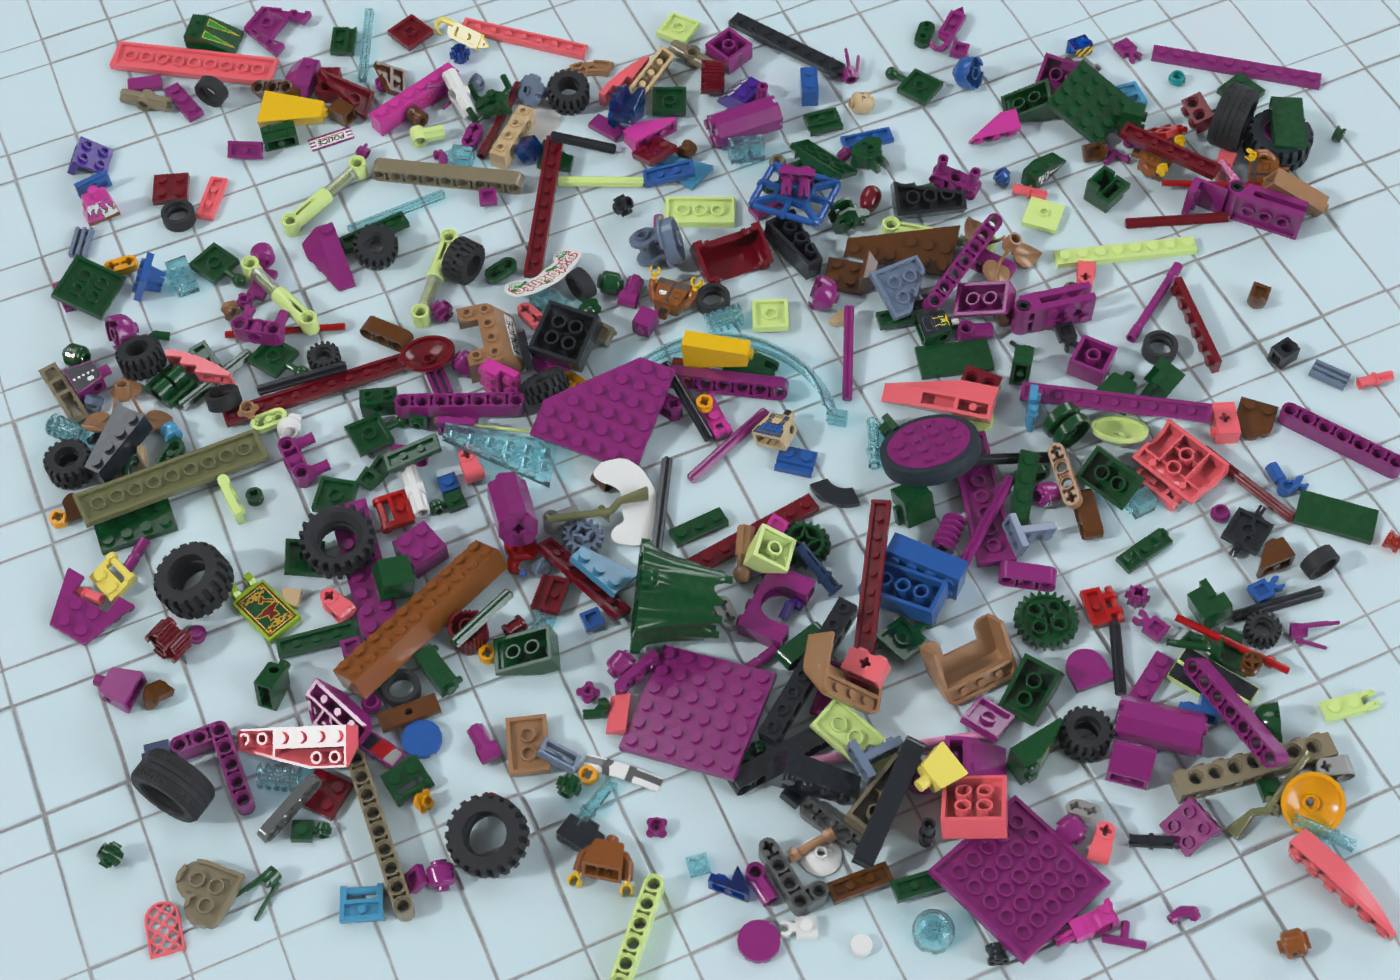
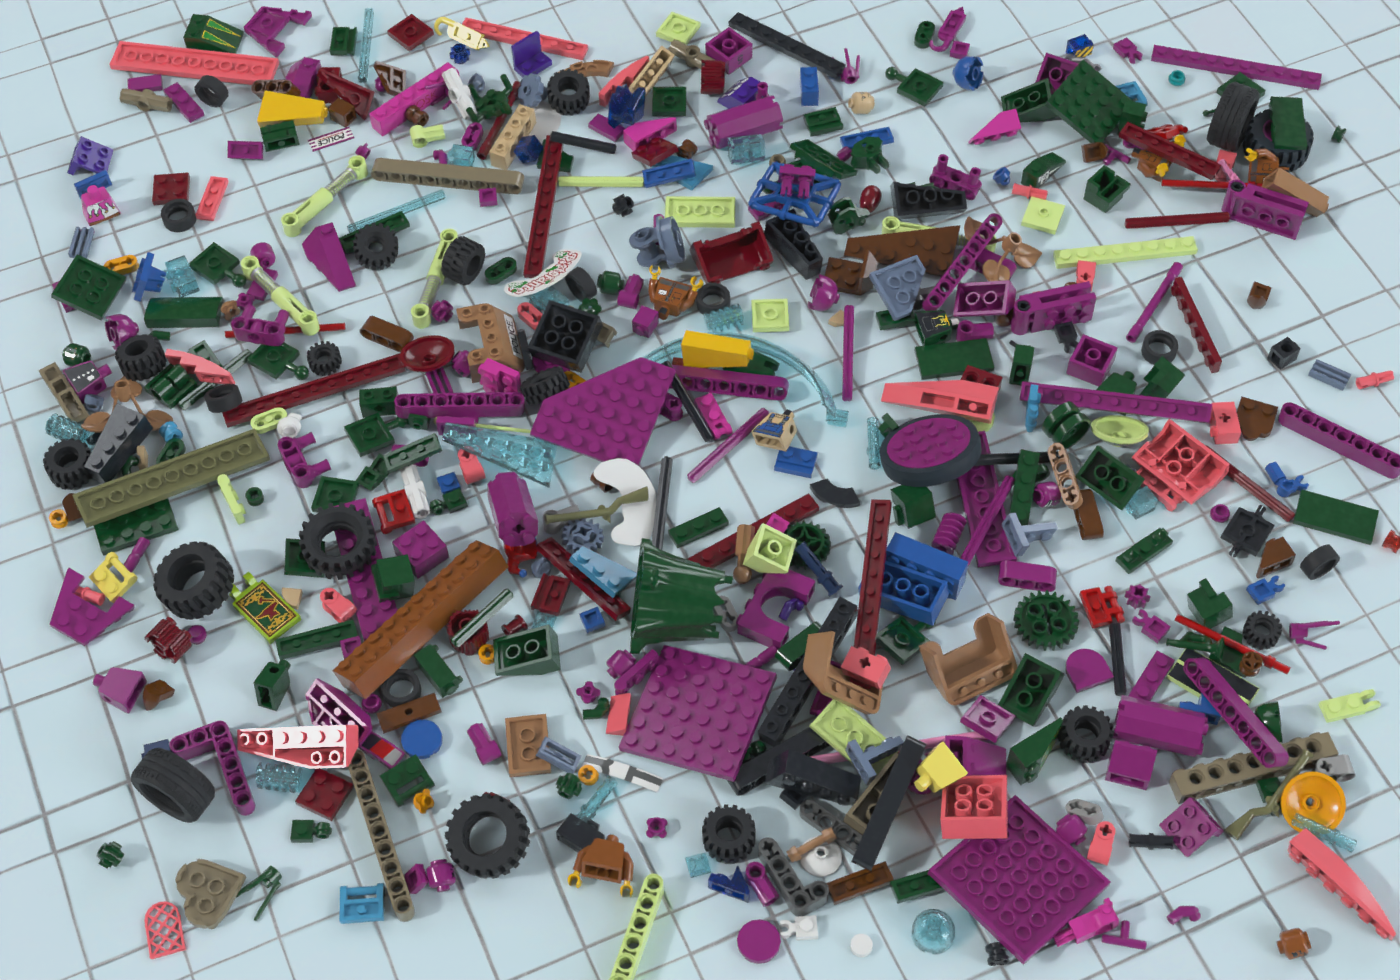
medium nougat plate [237,401,259,420] -> none
black axle [257,361,347,395] -> none
dark grey beam [257,773,322,843] -> none
light orange bush [696,394,713,413] -> none
black pin [918,818,936,848] -> none
dark red brick [1180,92,1214,134] -> none
magenta bracket [1181,177,1228,214] -> none
black axle [1232,586,1325,622] -> none
none -> dark green slope [144,297,223,328]
none -> dark purple bracket [511,31,552,78]
none -> black tyre [702,804,756,864]

